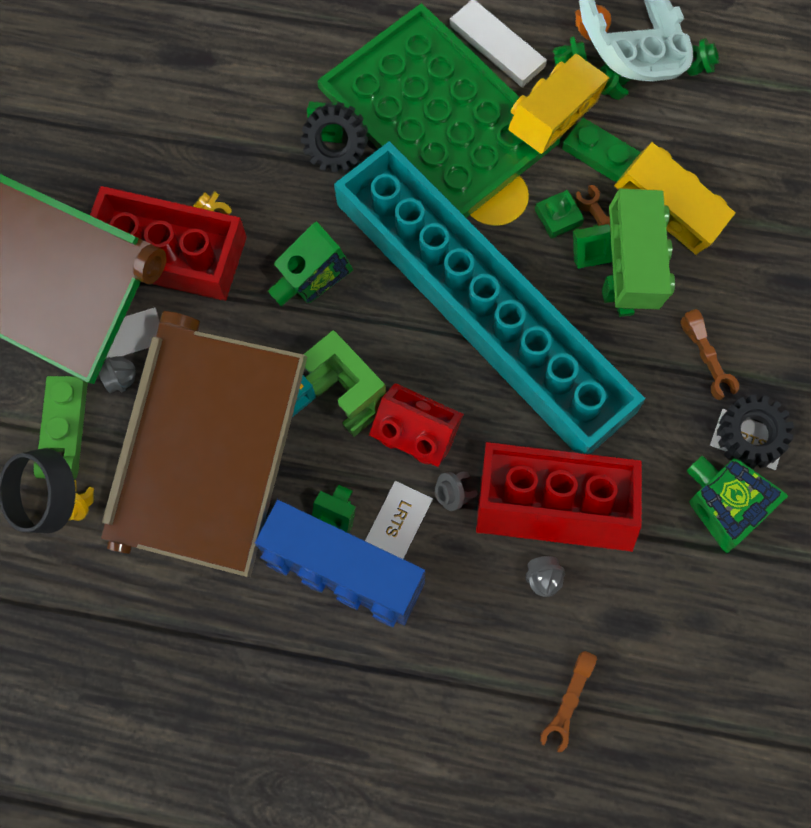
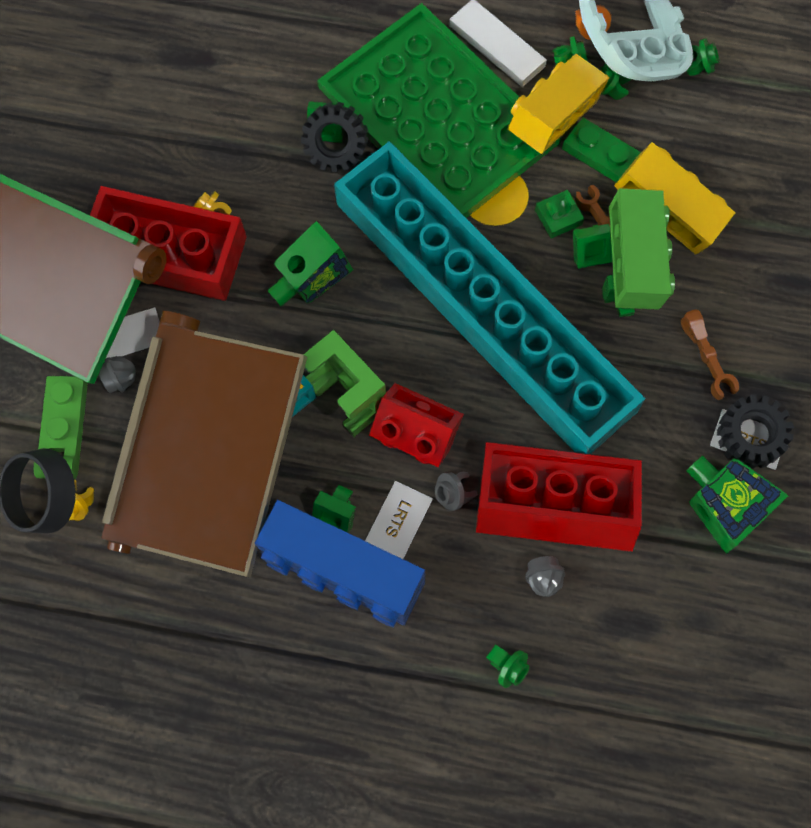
dark orange piece [540,651,597,753] -> none
none -> green plate [486,645,530,688]

